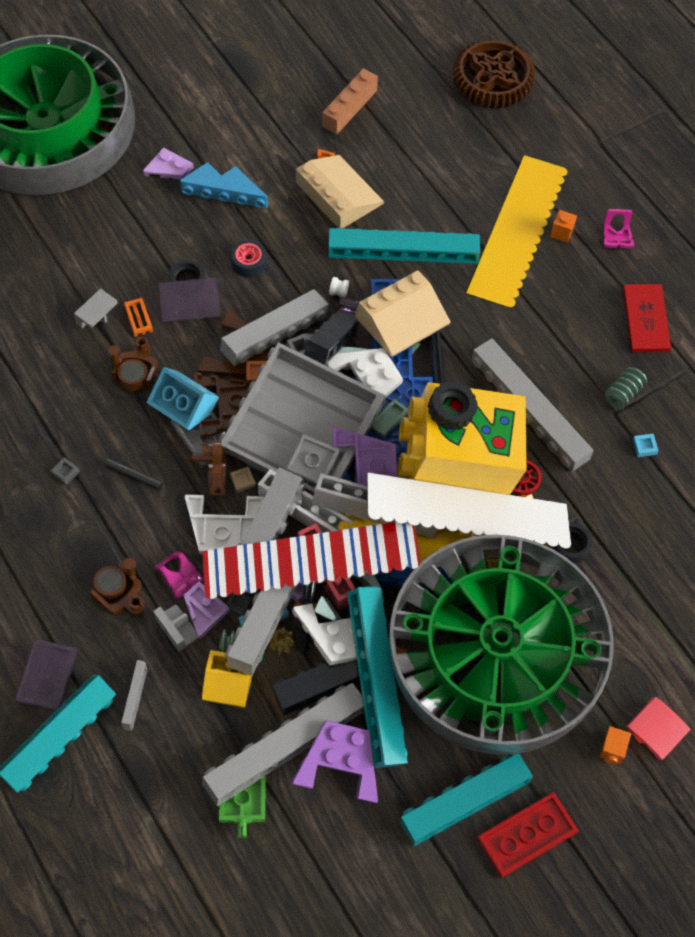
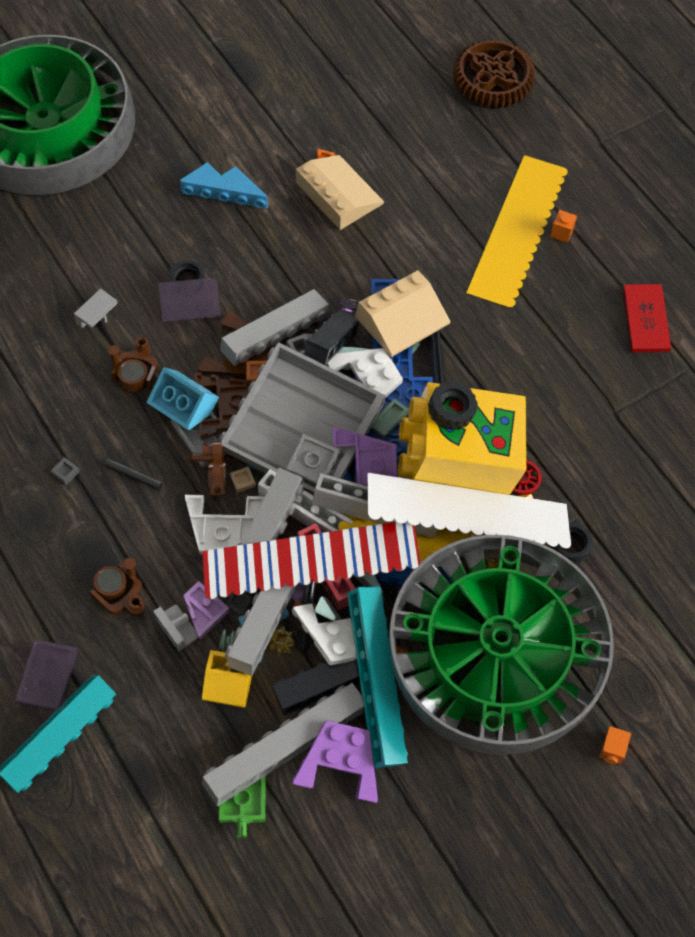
light grey tile [122,660,147,731] -> none
orange tile [124,298,153,337] -> none
lavender wing [143,148,194,180] -> none
dark pink piece [154,552,204,599] -> none
wheel [231,240,267,277] -> none
nougat brick [322,68,378,135] -> none
teal brick [329,228,480,264] -> none
white wheel [329,277,349,299] -> none
teal brick [400,753,533,847] -> none
light grey brick [472,338,594,472] -> none
red tile [477,792,579,879] -> none
dark pink piece [603,209,634,249] -> none
sand green piece [605,367,647,410] -> none
coral slope [626,697,690,760] -> none
medium azure tile [633,434,658,457] -> none

